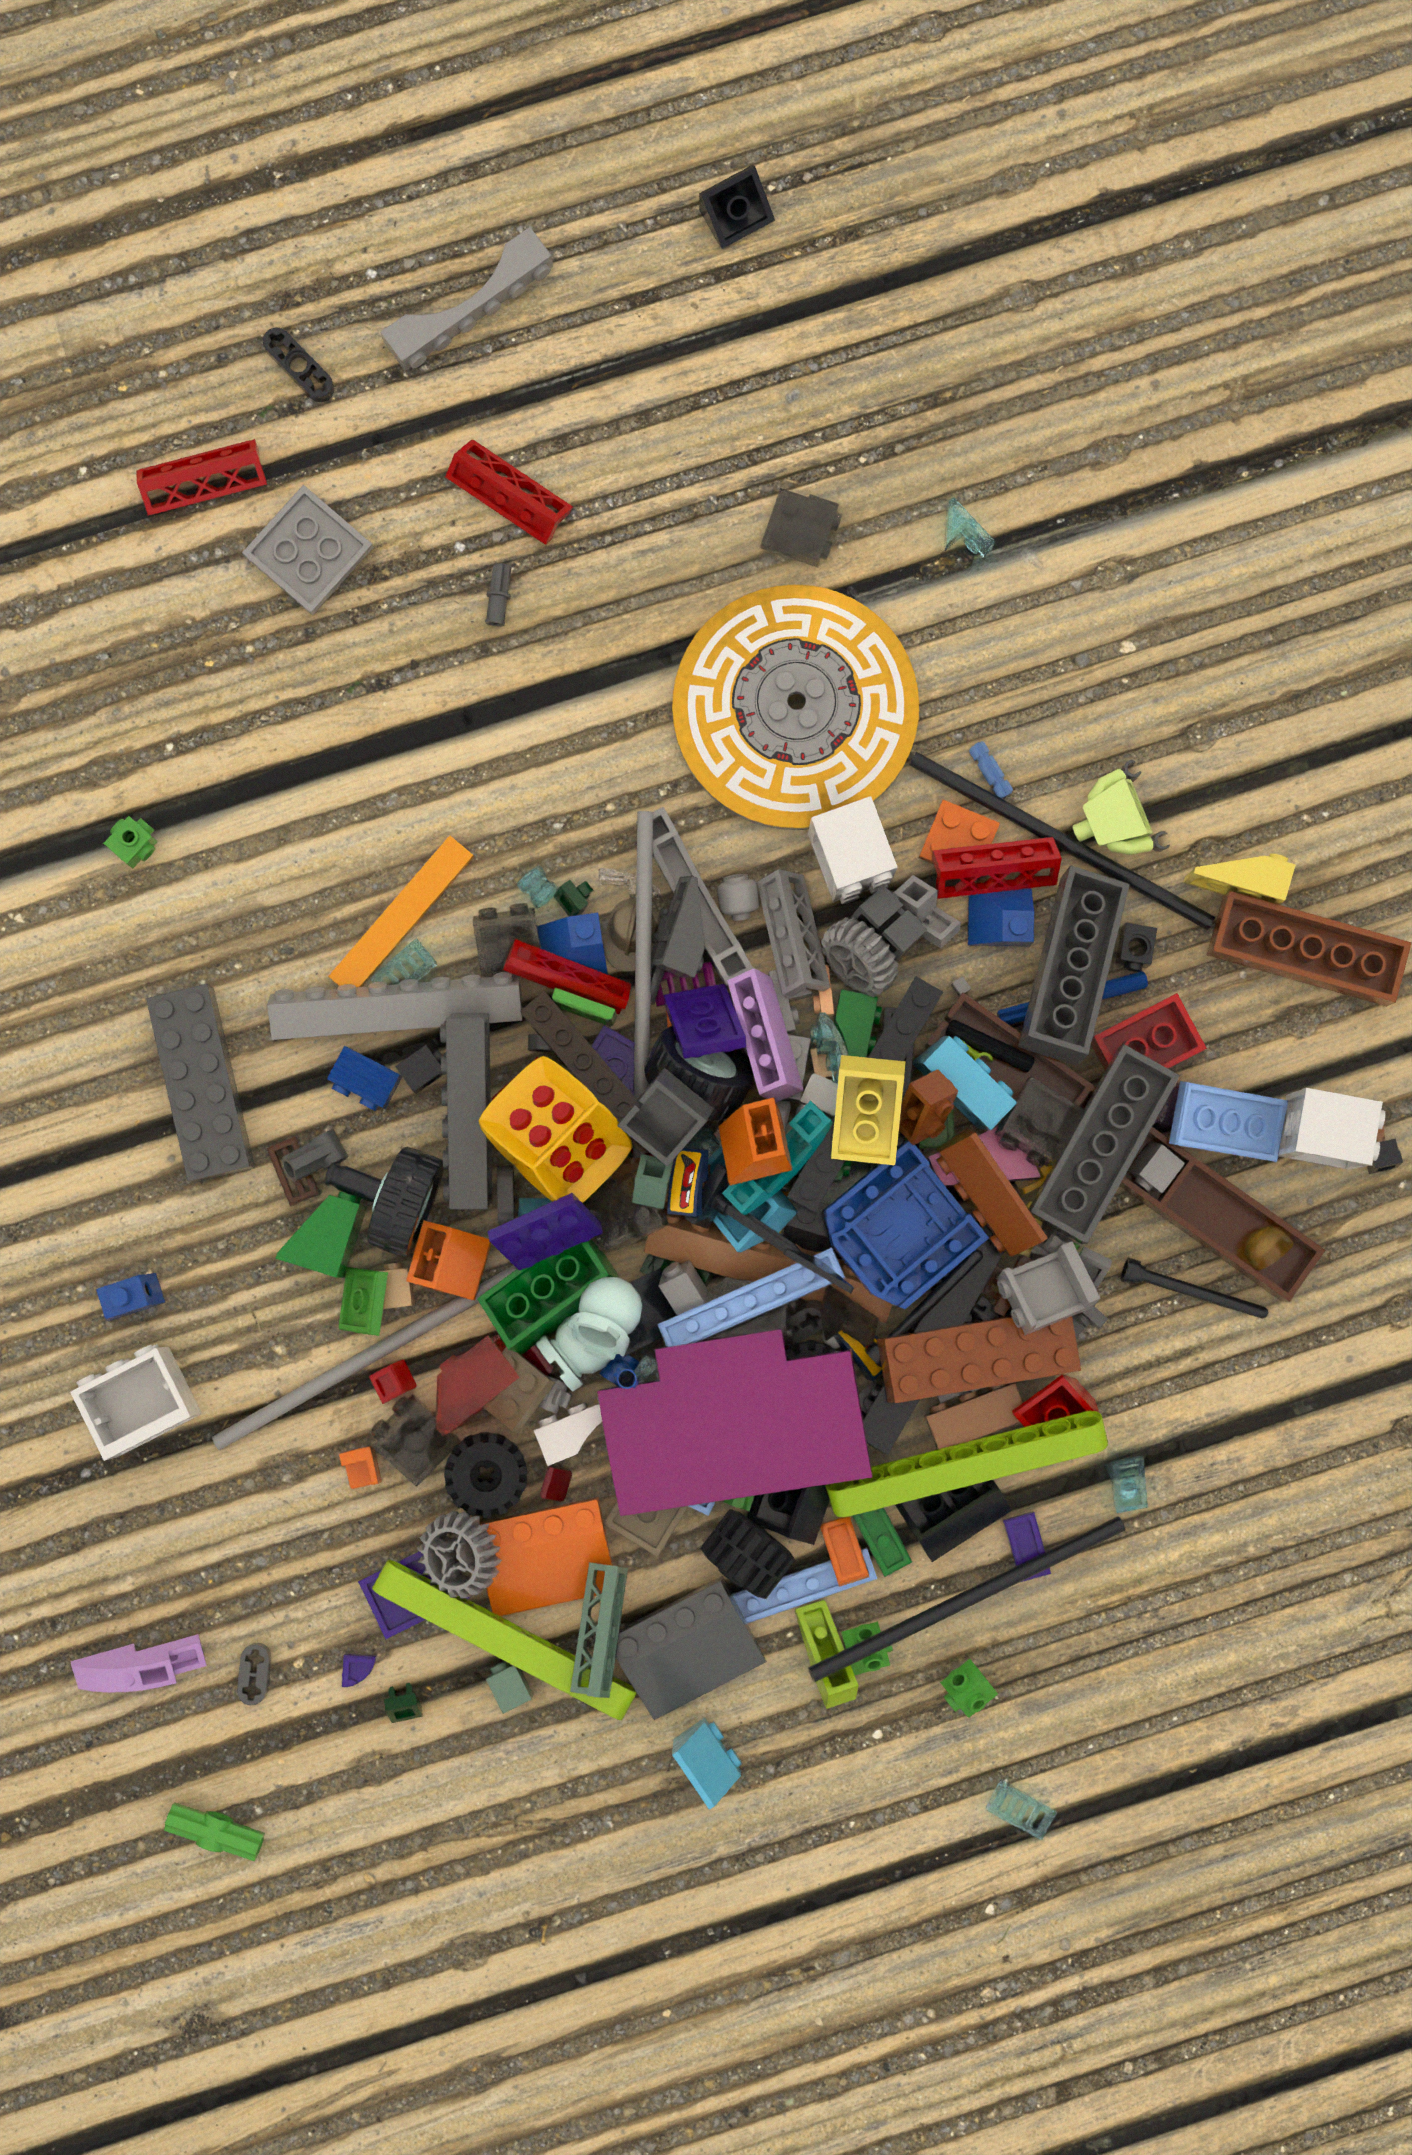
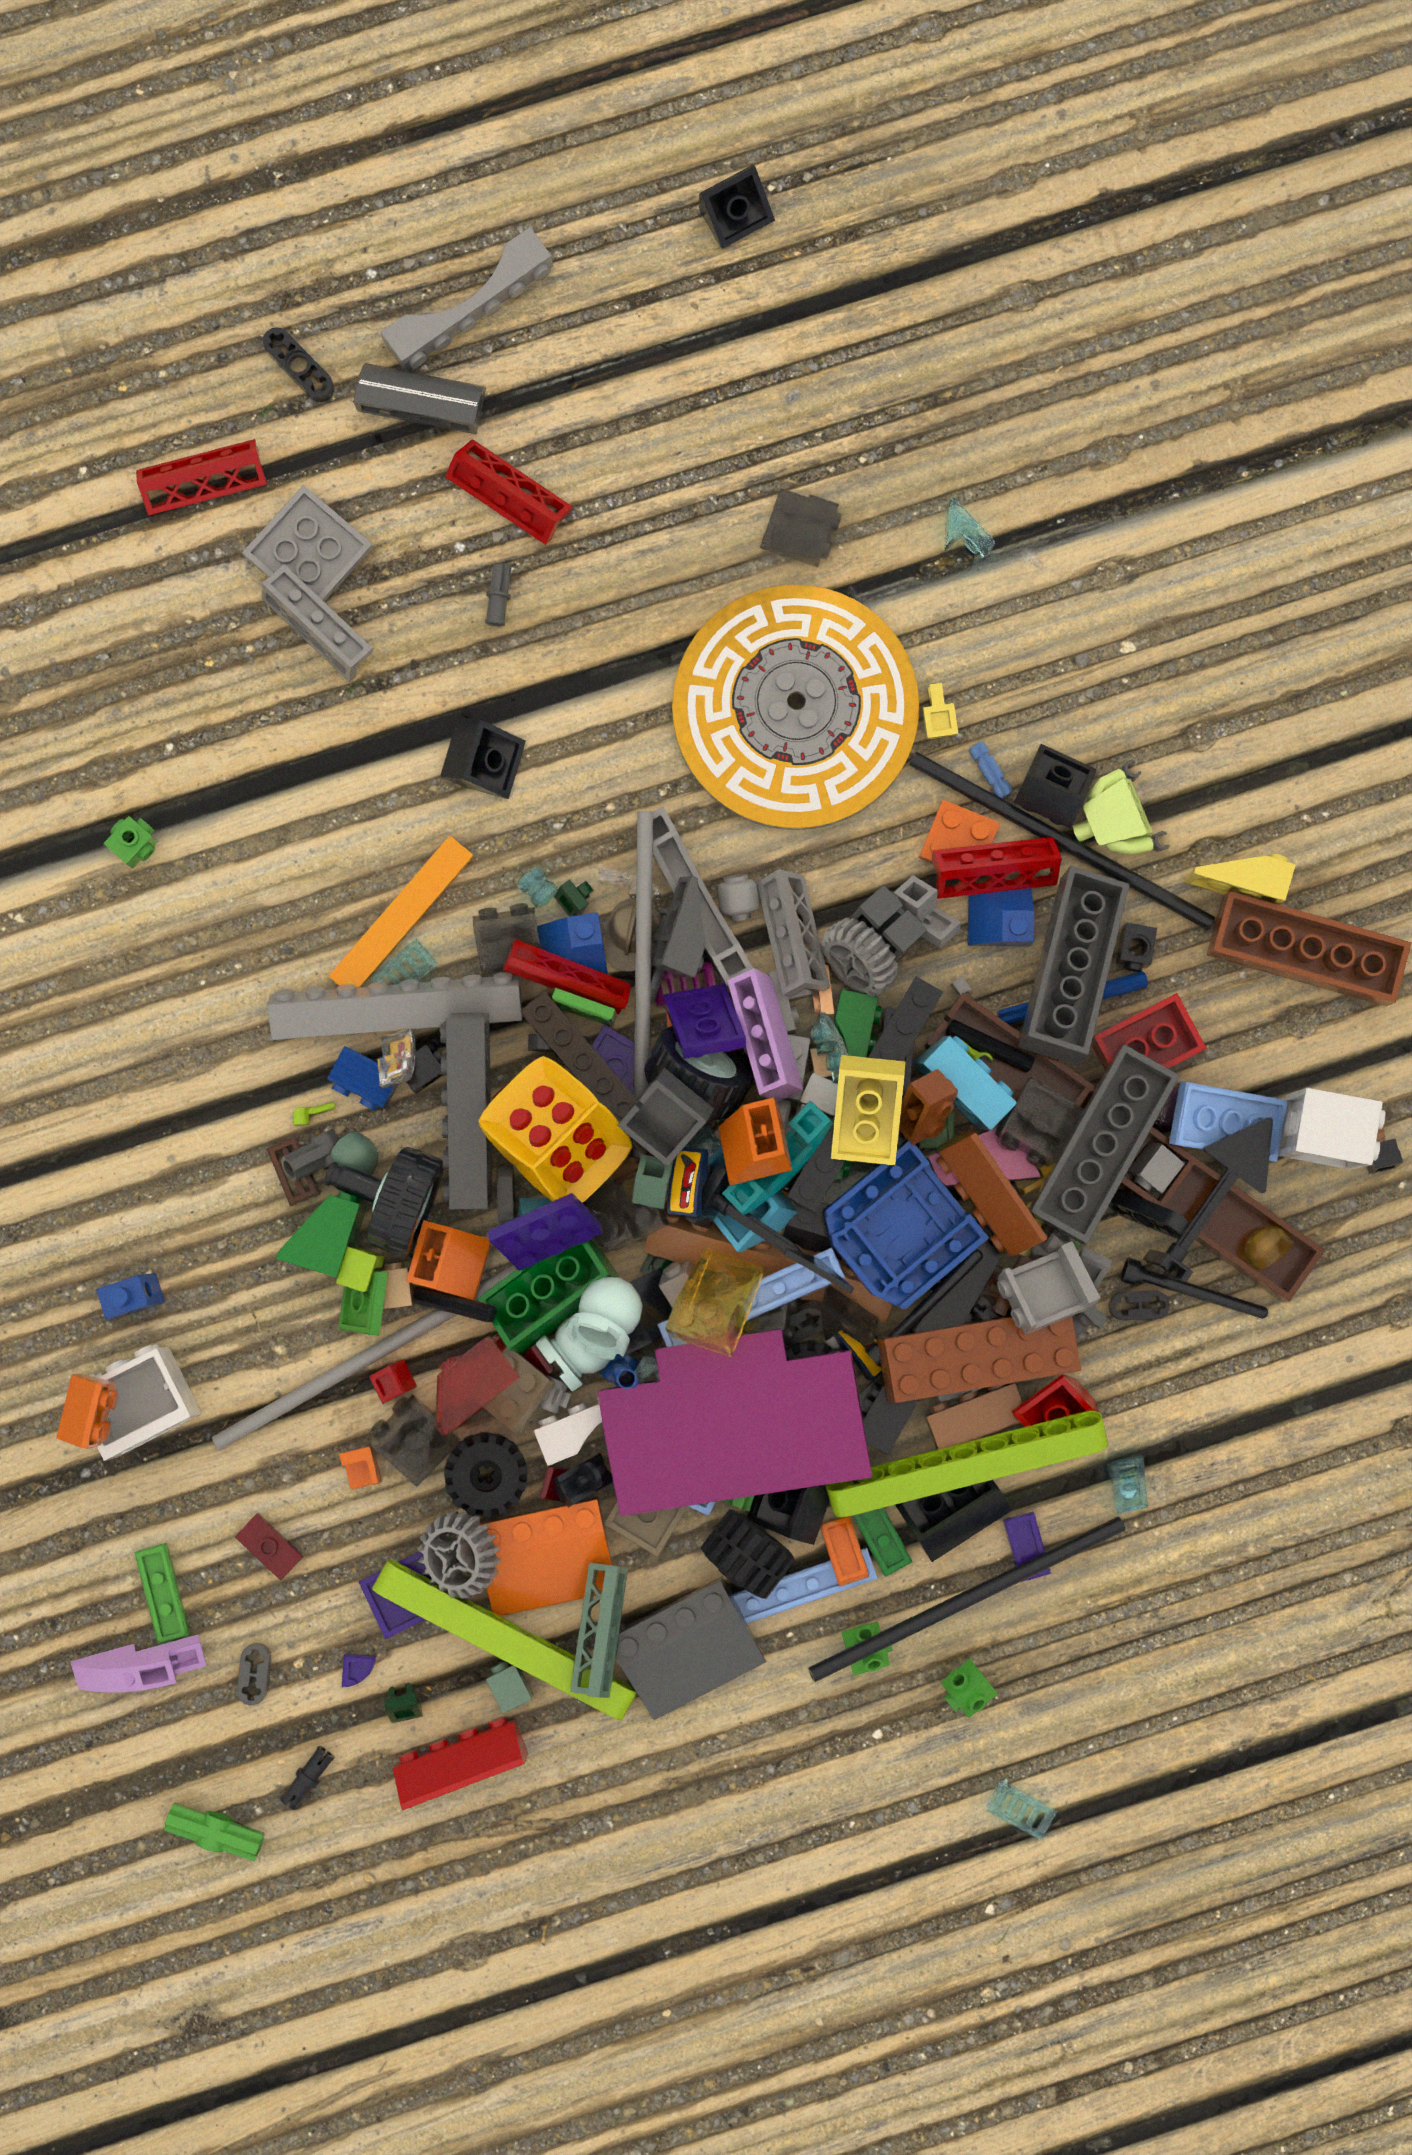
dark grey brick [146,984,255,1183] -> none
medium azure slope [672,1717,742,1810] -> none
lime slope [795,1599,859,1709] -> none
white container [808,796,897,904] -> none
none -> orange slope [56,1374,118,1449]
none -> bright green tile [134,1543,191,1645]
none -> dark red plate [235,1513,304,1581]
none -> light grey fence [262,564,373,682]
none -> black pin [280,1746,335,1810]
none -> lime hand [293,1102,336,1126]
none -> sand green hair [331,1132,378,1175]
none -> lime panel [336,1247,385,1292]
none -> dark grey brick [353,363,486,435]
none -> clear slope [377,1028,416,1089]
none -> red slope [393,1716,528,1811]
none -> black axle [413,1287,497,1323]
none -> black slope [440,718,526,799]
none -> black hips [553,1453,613,1508]
none -> clear yellow slope [665,1248,766,1357]
none -> light yellow plate [922,683,958,740]
none -> black slope [1013,744,1097,829]
none -> black beam [1108,1189,1189,1239]
none -> black beam [1108,1291,1170,1321]
none -> black piece [1143,1117,1273,1282]

